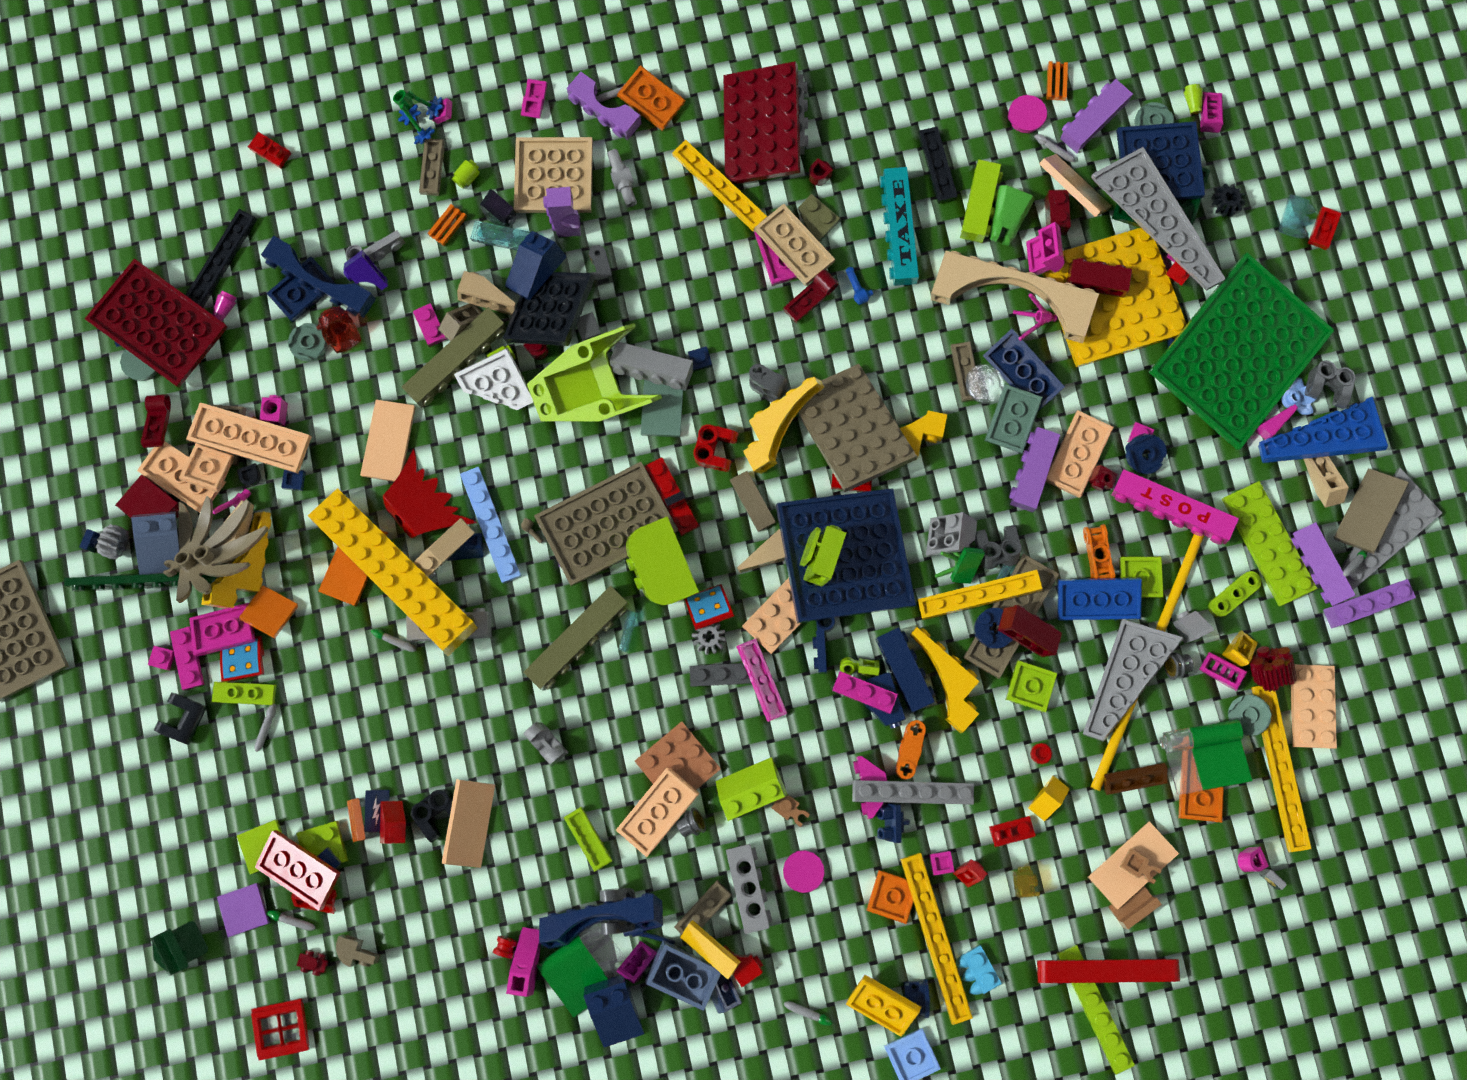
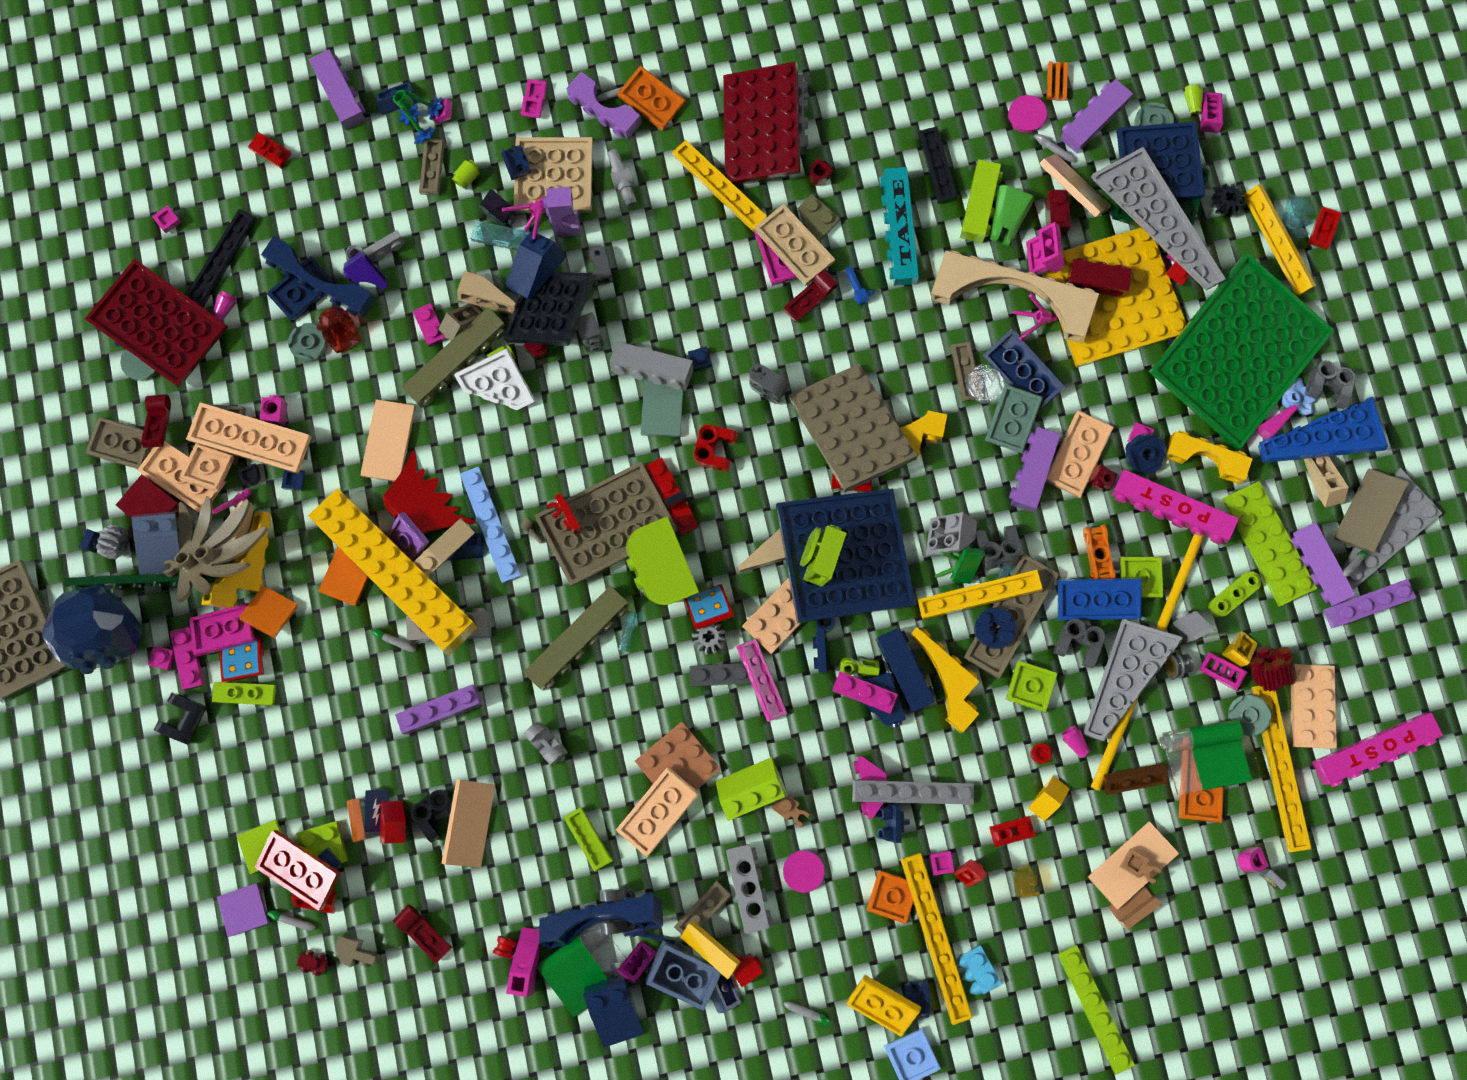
dark green piece [150,921,208,976] -> none
red piece [251,998,310,1061] -> none
light grey piece [255,704,276,752] -> none
orange tile [427,204,467,246] -> none
lime windscreen [527,323,662,422] -> none
dark grey piece [676,807,706,837] -> none
dark tan tile [730,471,776,532] -> none
yellow arch [743,377,825,474] -> none
orange piece [895,720,926,779] -> none
dark red brick [998,605,1062,657] -> none
red beam [1037,959,1180,983] -> none
none -> dark blue rock [42,585,142,674]
none -> dark tan tile [85,417,152,470]
none -> dark pink plate [152,205,181,233]
none -> medium lavender brick [309,49,366,130]
none -> dark blue slope [375,82,418,115]
none -> medium lavender tile [386,512,429,562]
none -> dark red plate [392,904,453,964]
none -> medium lavender brick [395,684,483,735]
none -> dark blue piece [500,144,531,180]
none -> dark pink plant [502,197,545,239]
none -> red plate [547,493,582,535]
none -> dark grey piece [1053,619,1105,669]
none -> dark pink cone [1061,726,1090,758]
none -> yellow arch [1164,431,1253,484]
none -> yellow plate [1244,184,1316,296]
none -> dark pink brick [1312,712,1443,787]

